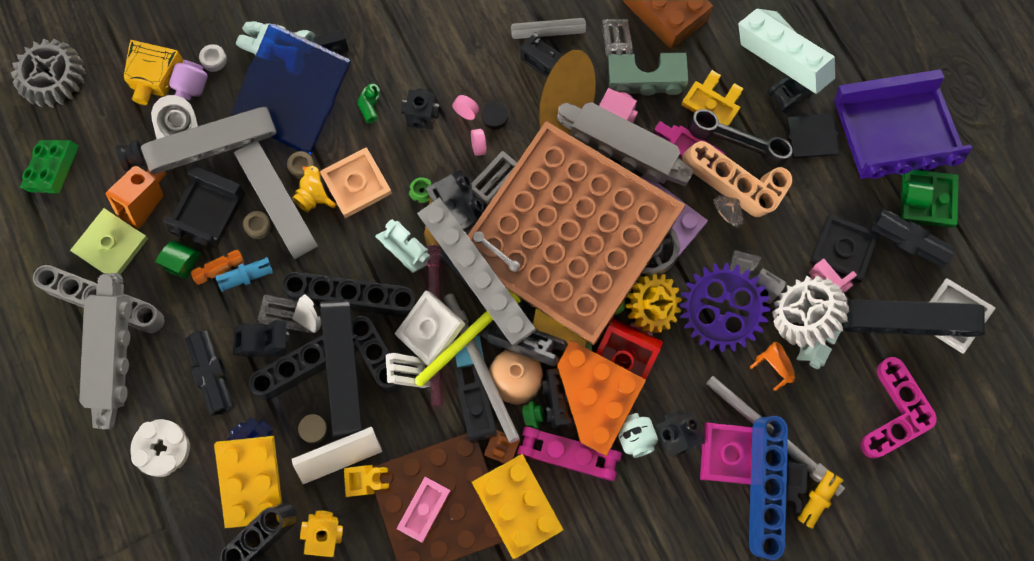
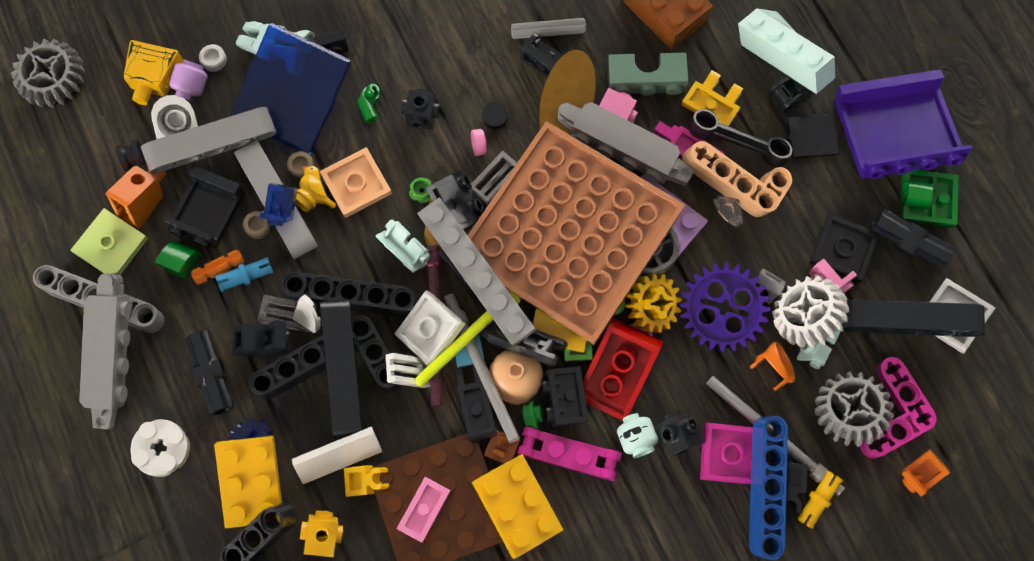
green plate [20,140,79,193] -> none
dark tan tile [298,414,328,444] -> none
bright pink tile [452,95,479,120] -> none
light grey hinge [473,232,520,272] -> none
orange plate [557,340,646,456] -> none
clear tile [602,19,632,55] -> none
clear tile [729,250,761,274] -> none
none -> clear blue bracket [259,183,298,226]
none -> light grey gear [815,371,894,447]
none -> orange bracket [902,449,950,497]

